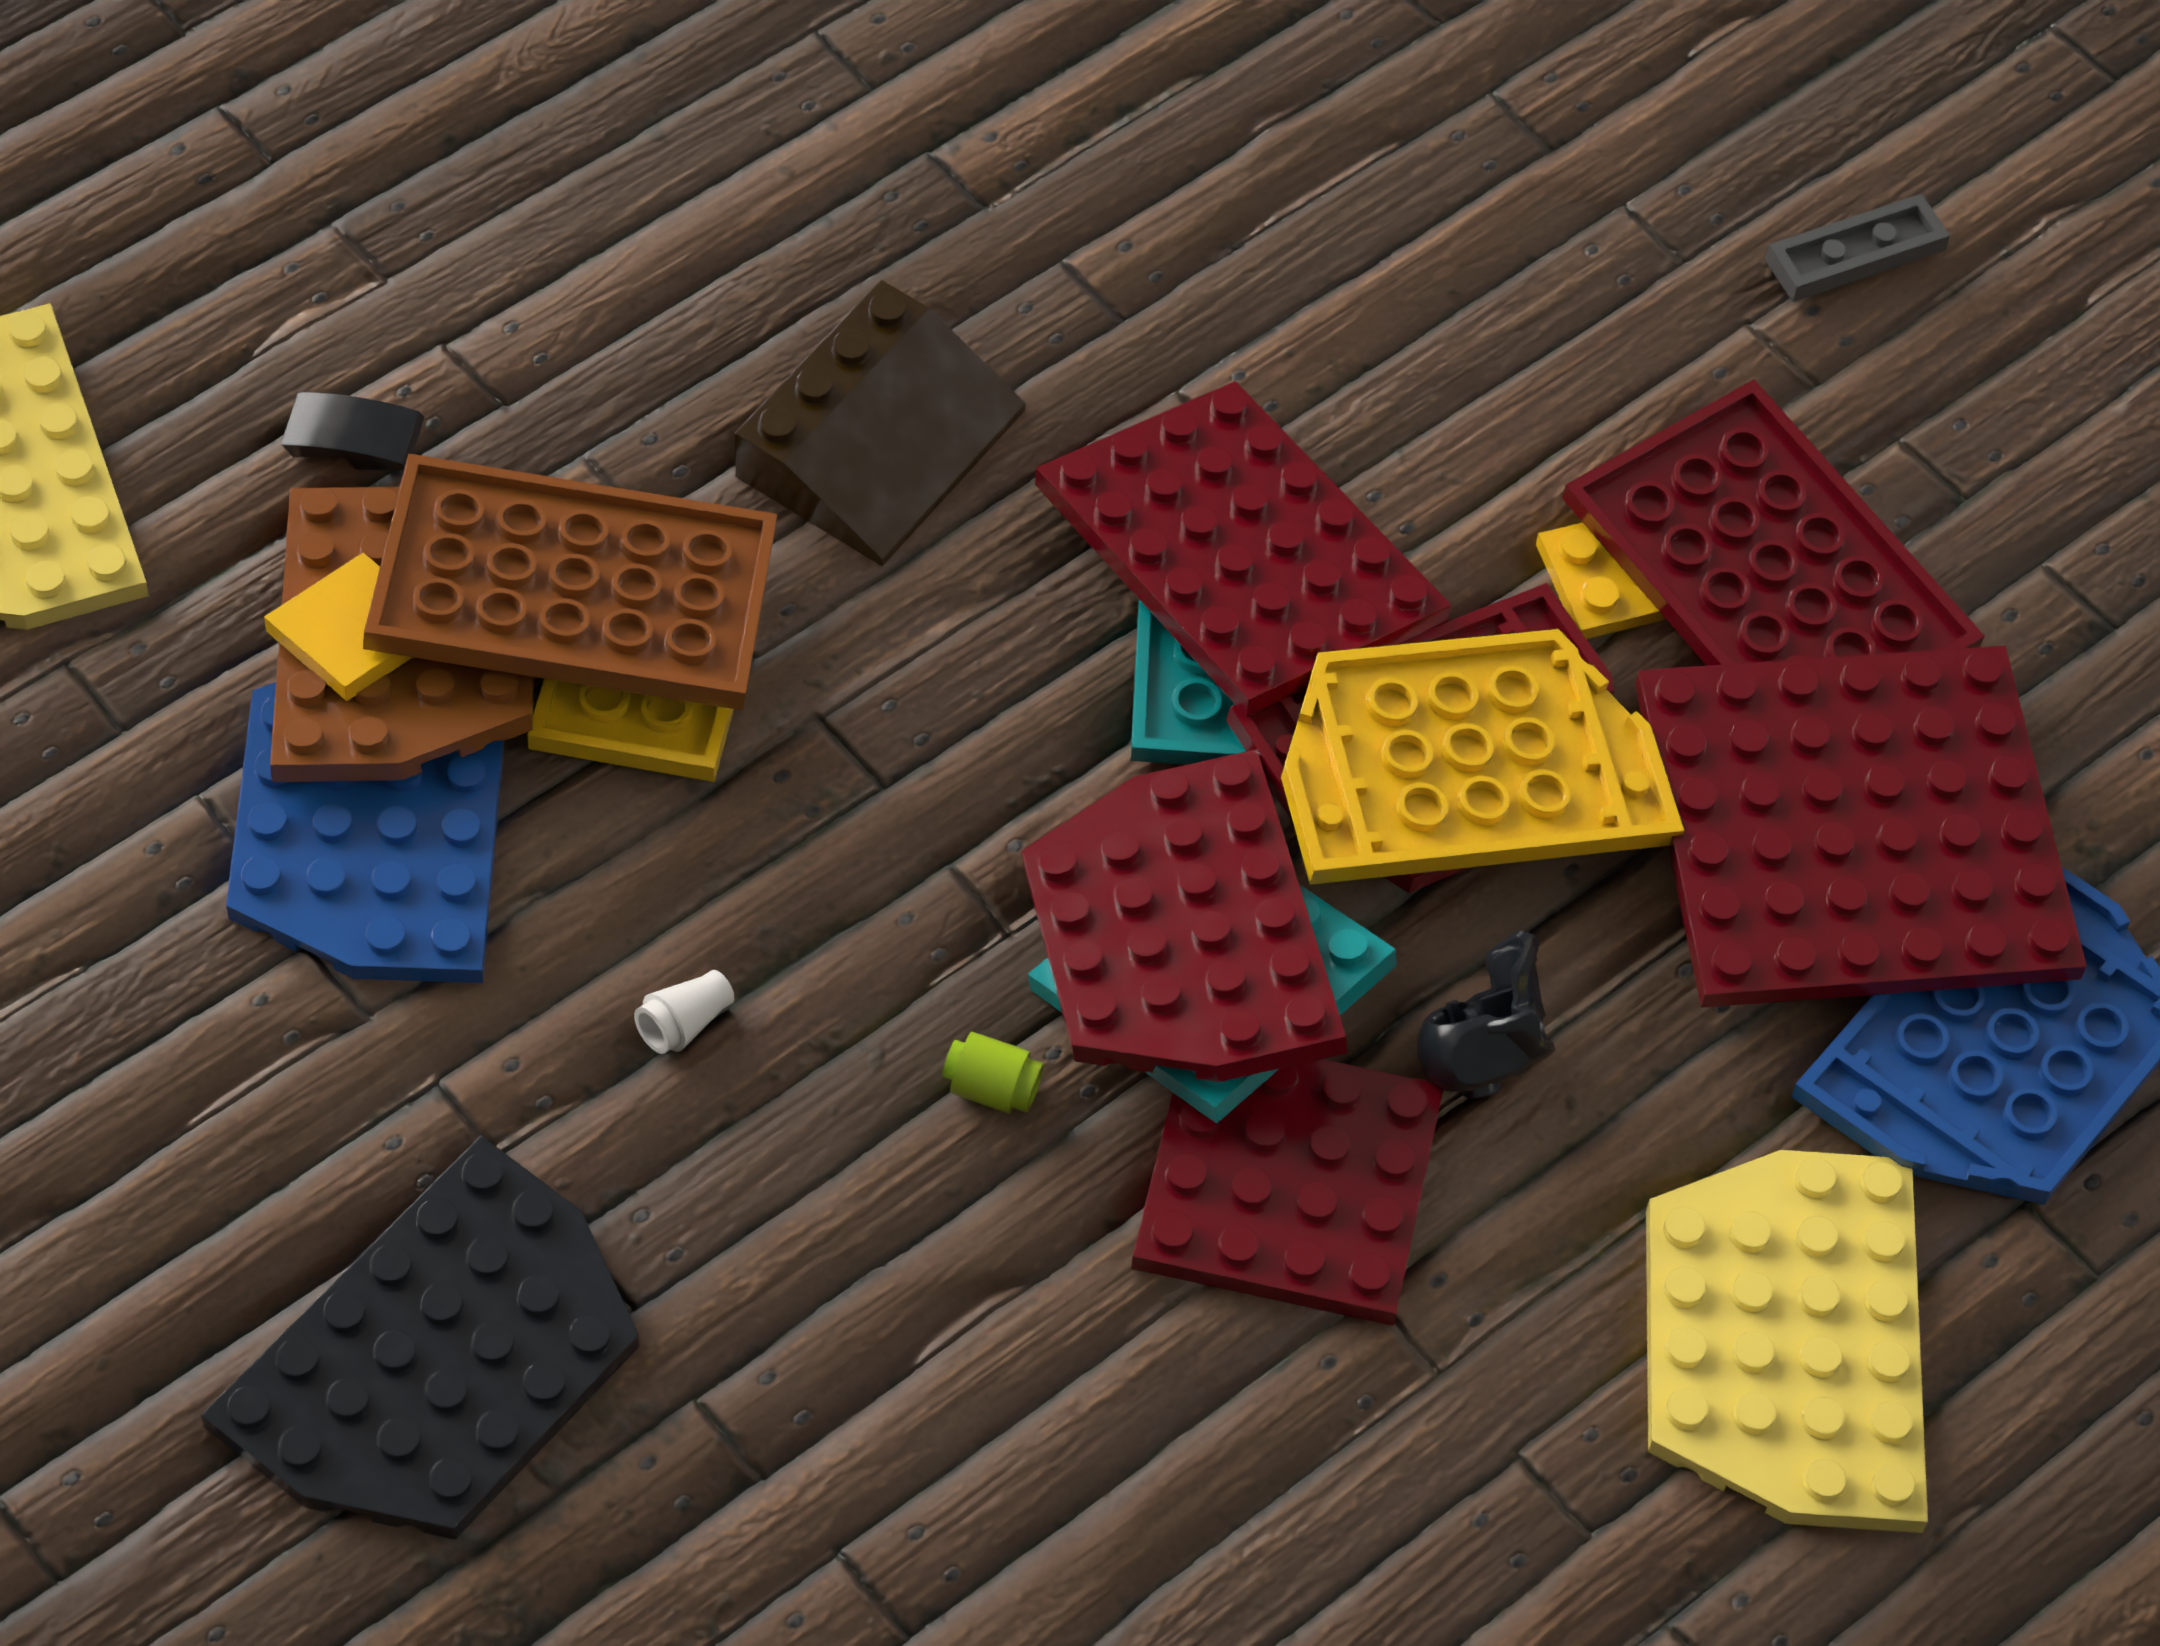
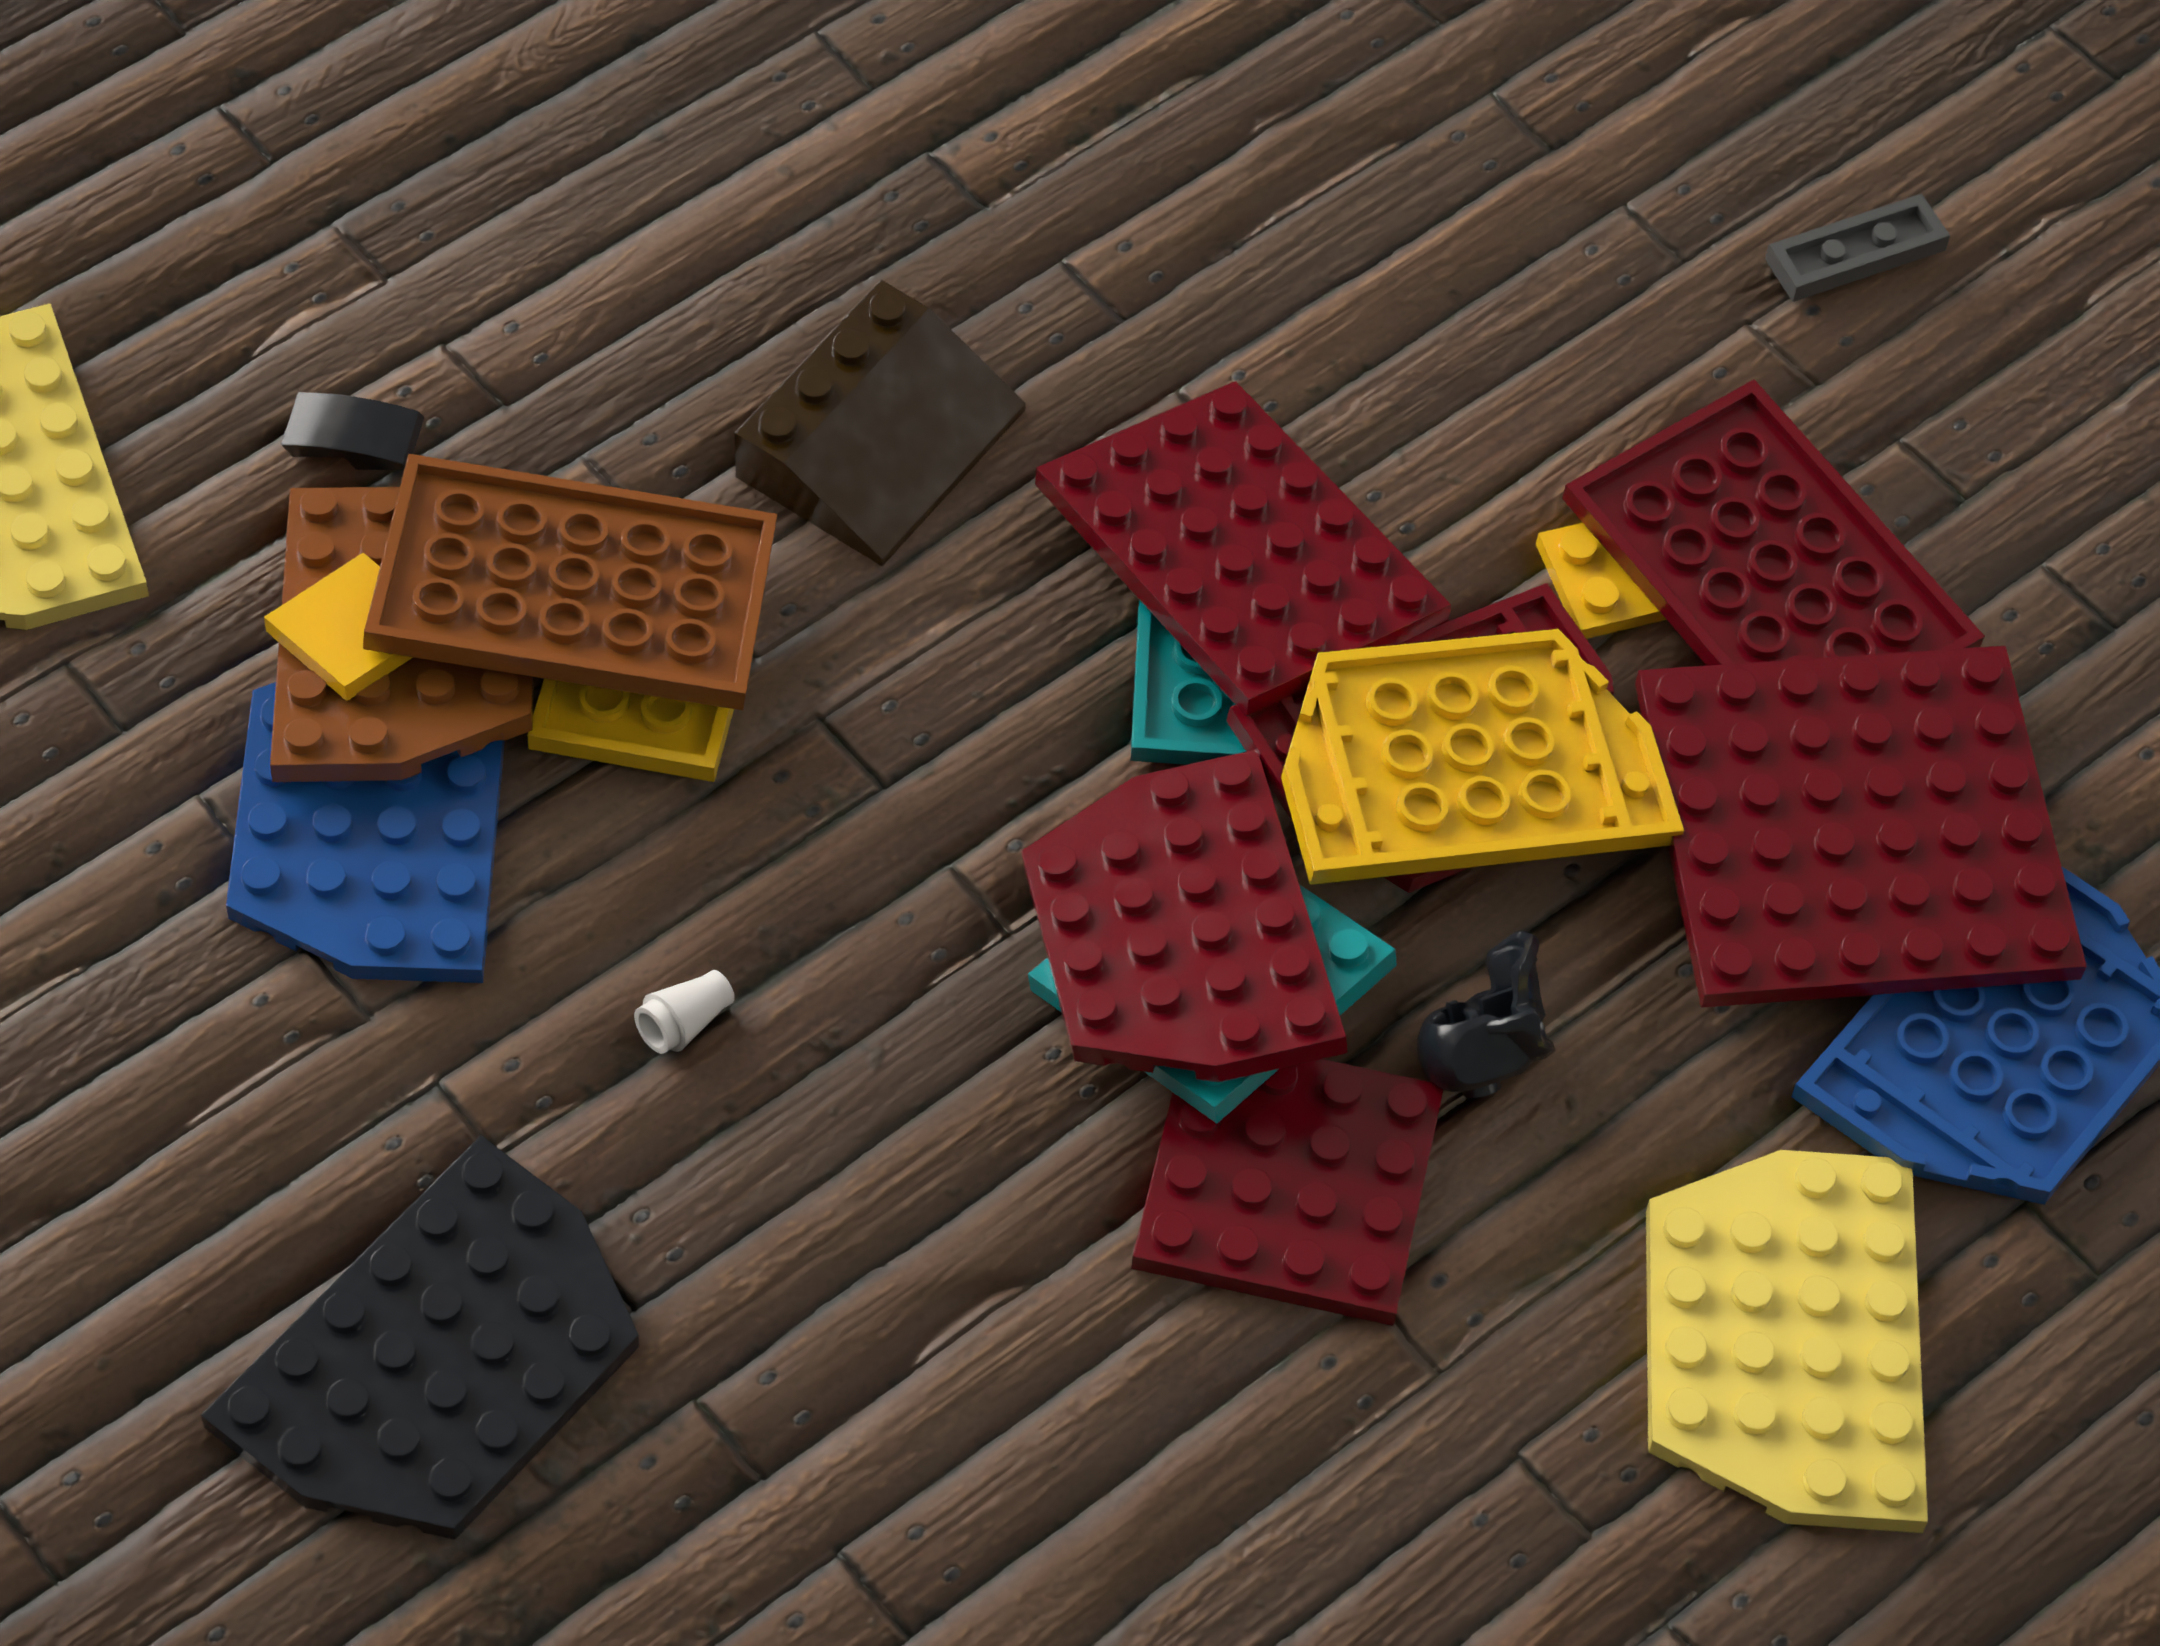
lime brick [942,1031,1045,1114] -> none

